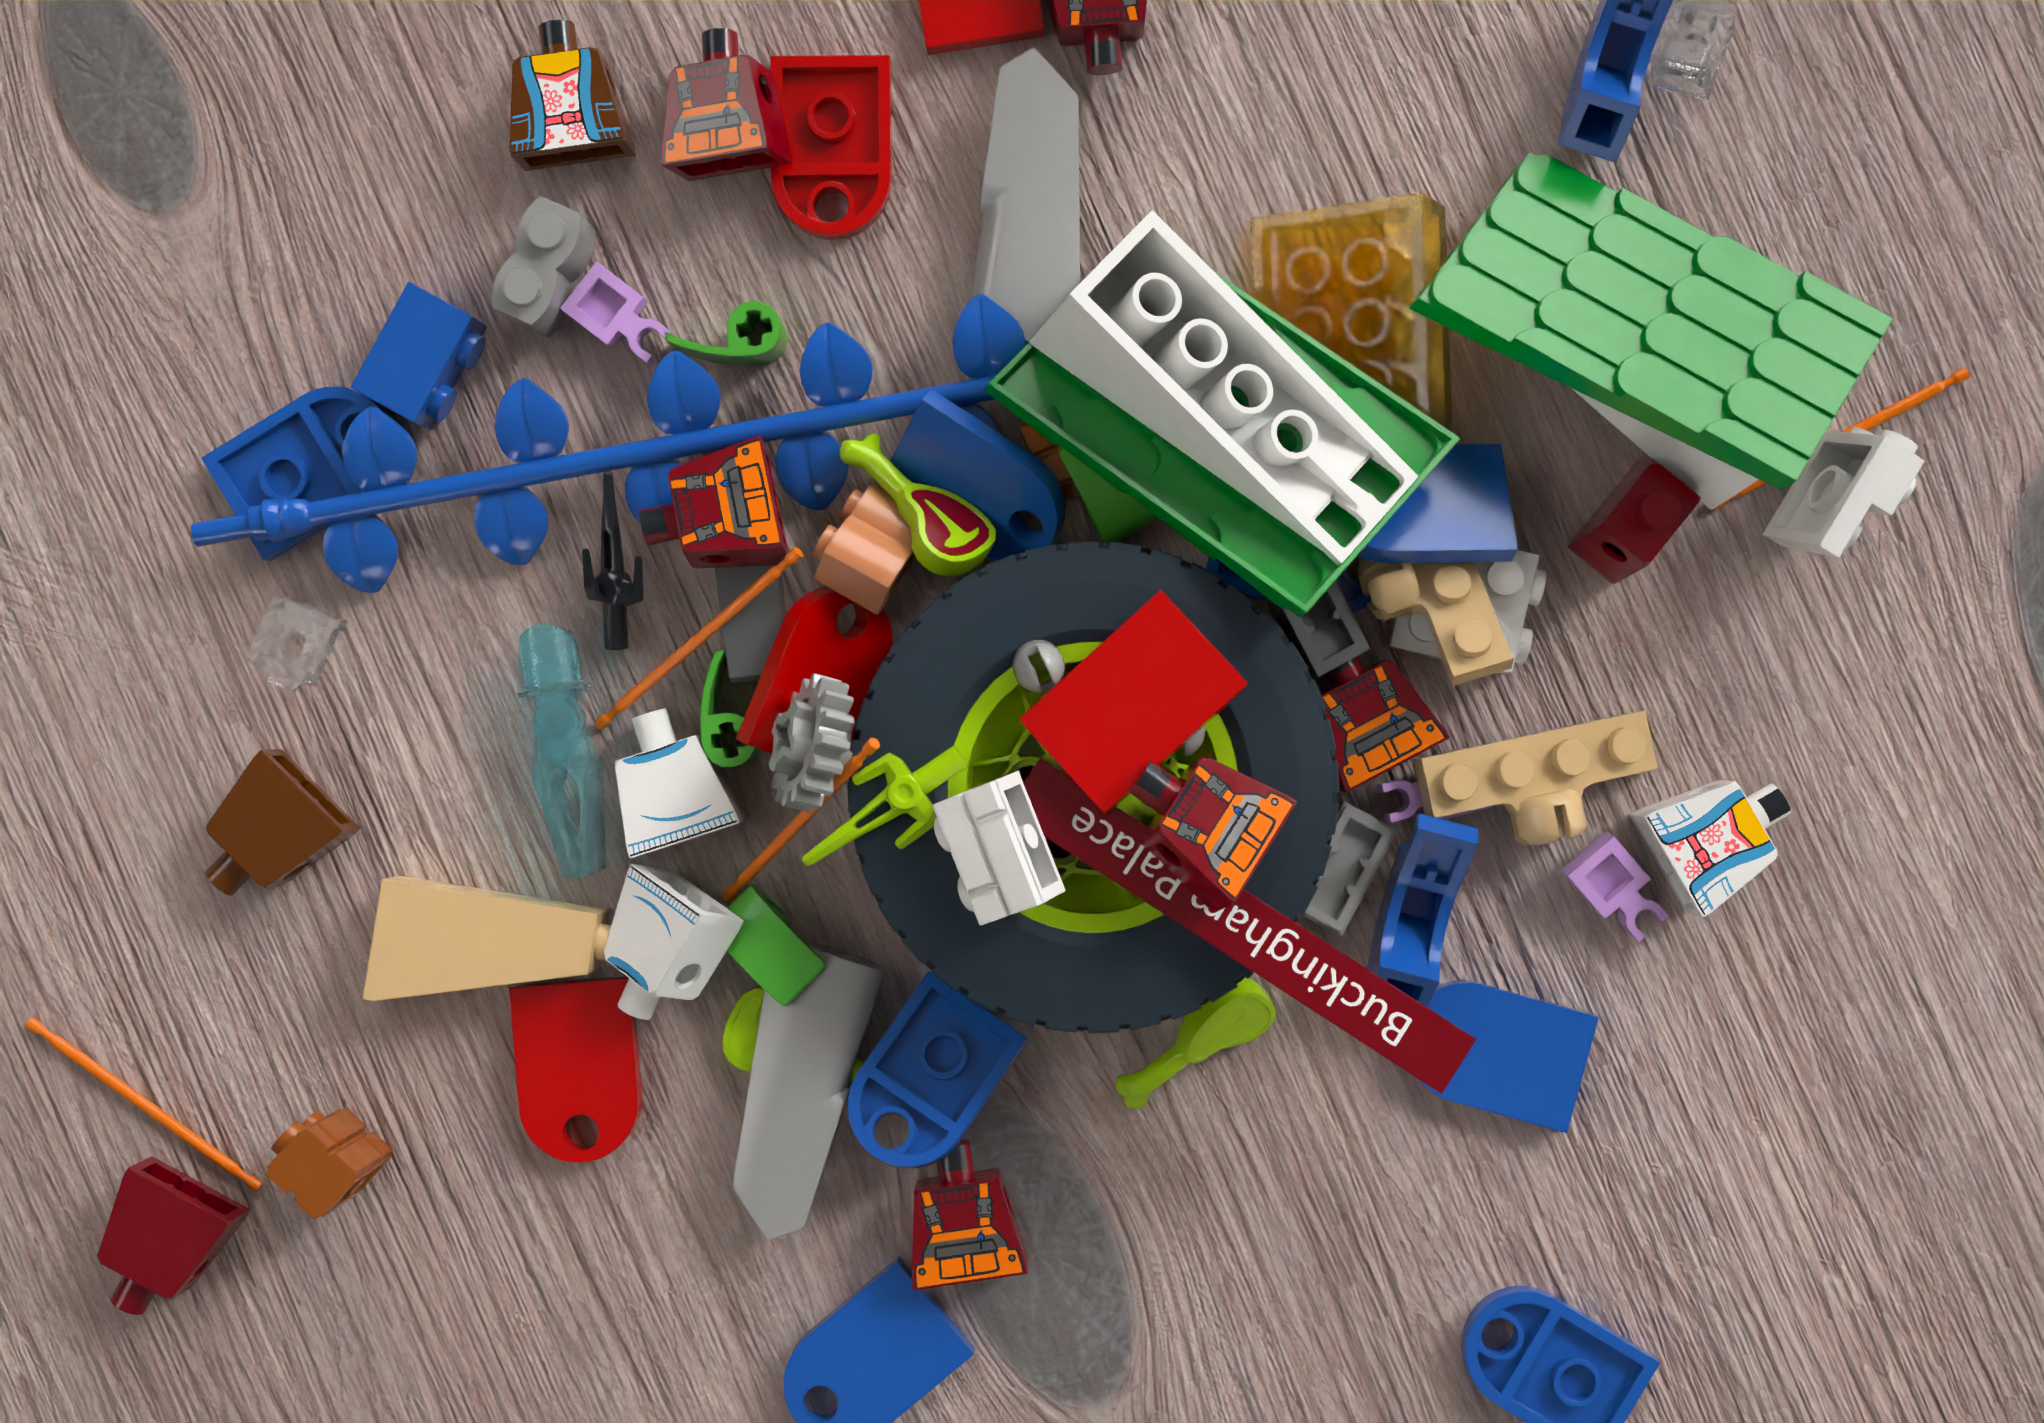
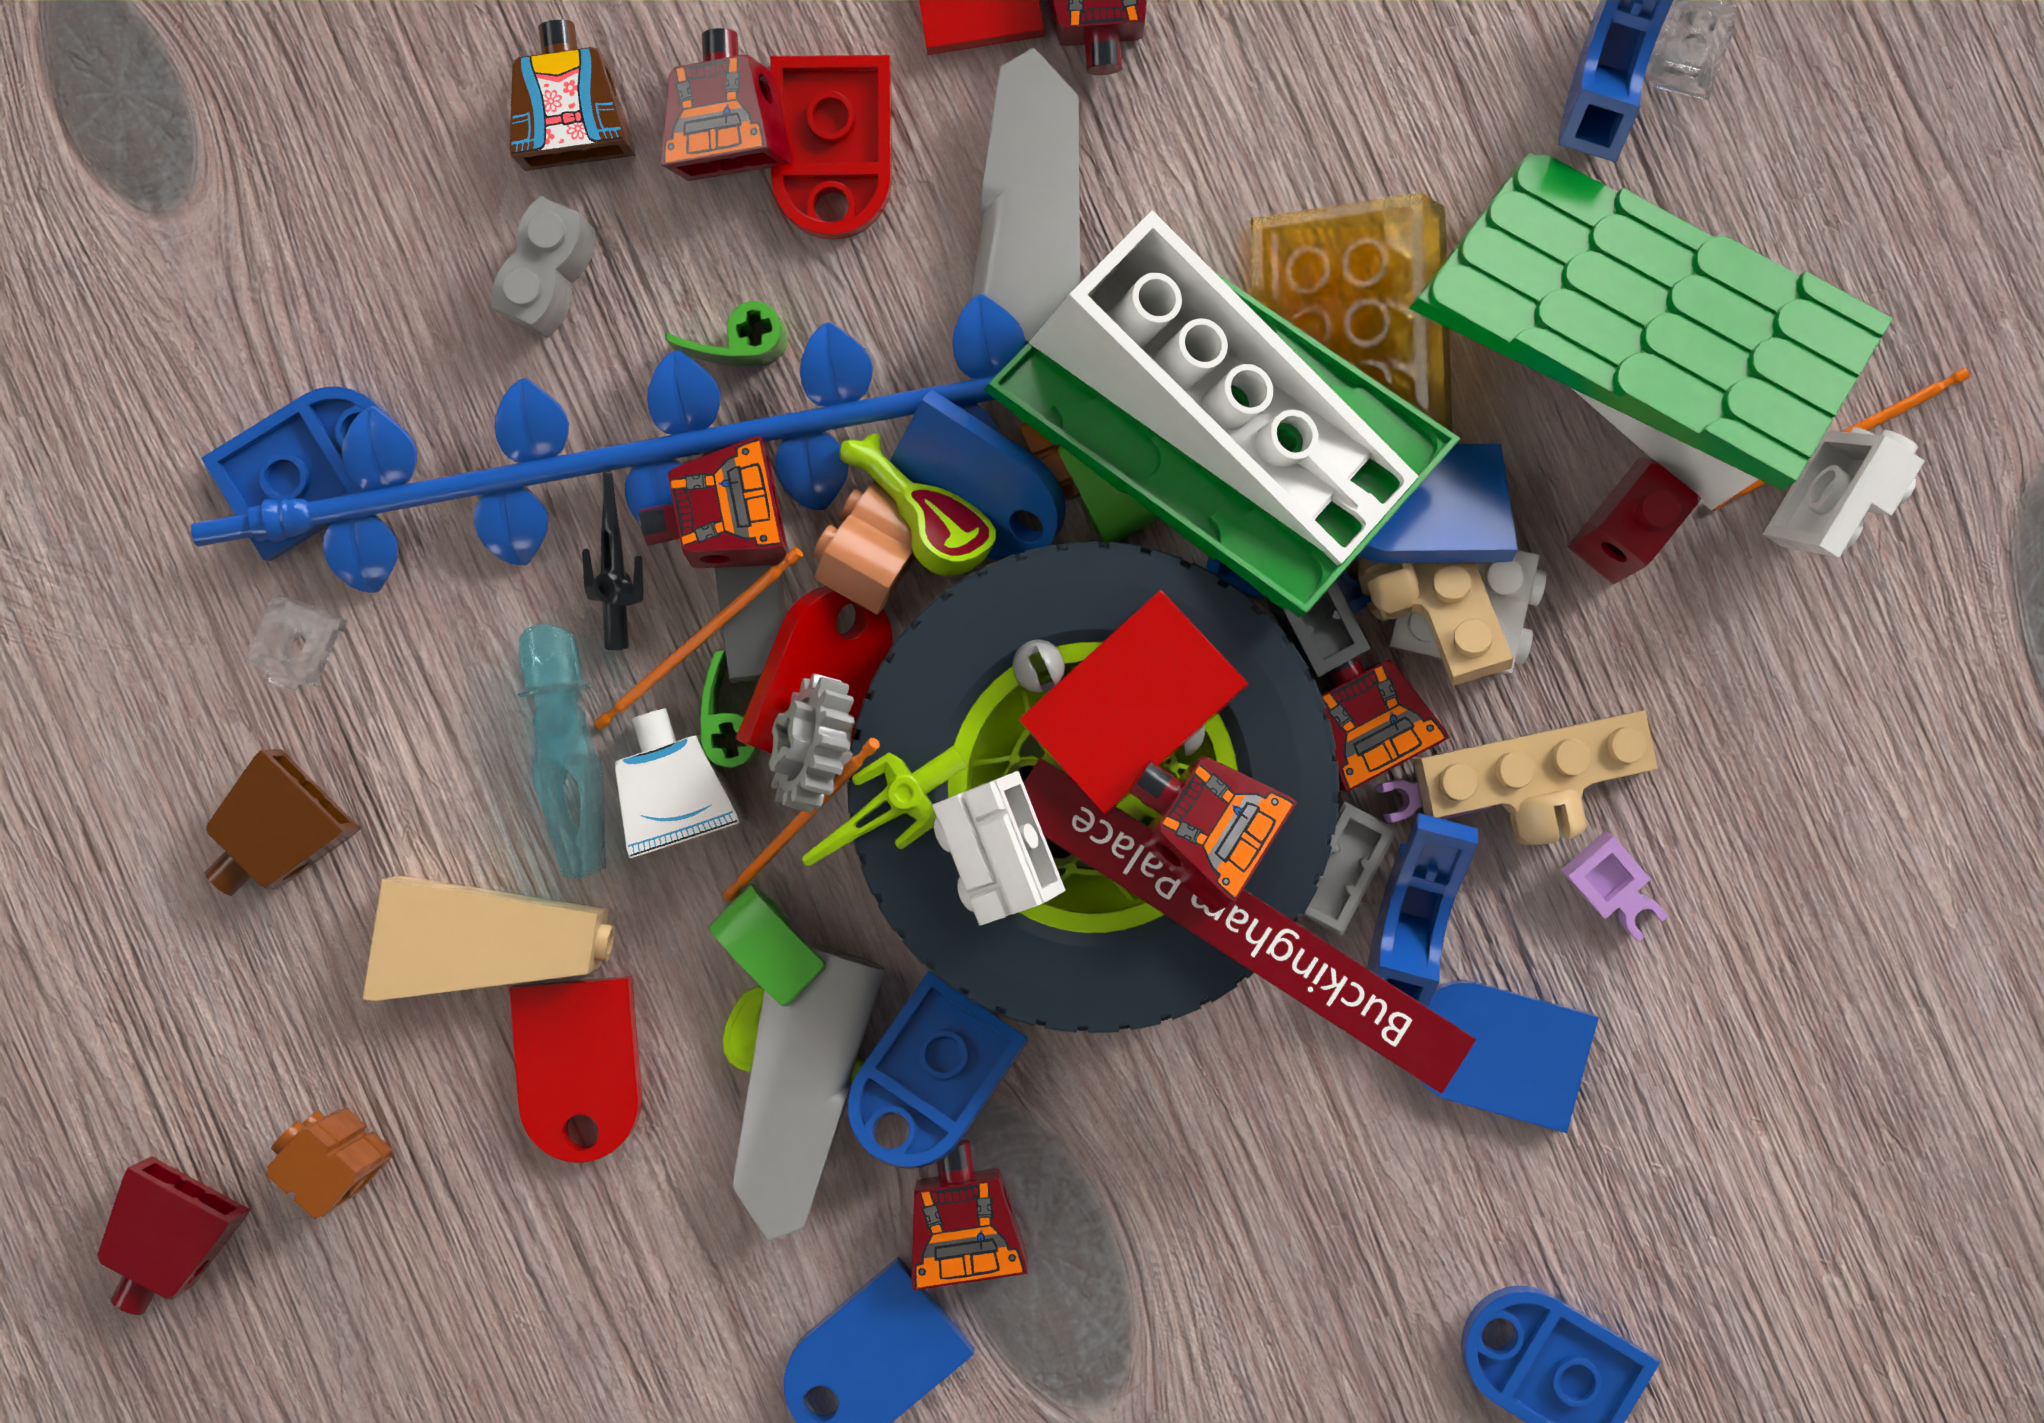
orange piece [25,1017,264,1192] -> none
blue brick [350,281,487,430] -> none
lavender plate [560,261,675,366] -> none
white torso [604,864,744,1020] -> none
lime piece [1115,977,1276,1109] -> none
torso [1629,780,1791,917] -> none

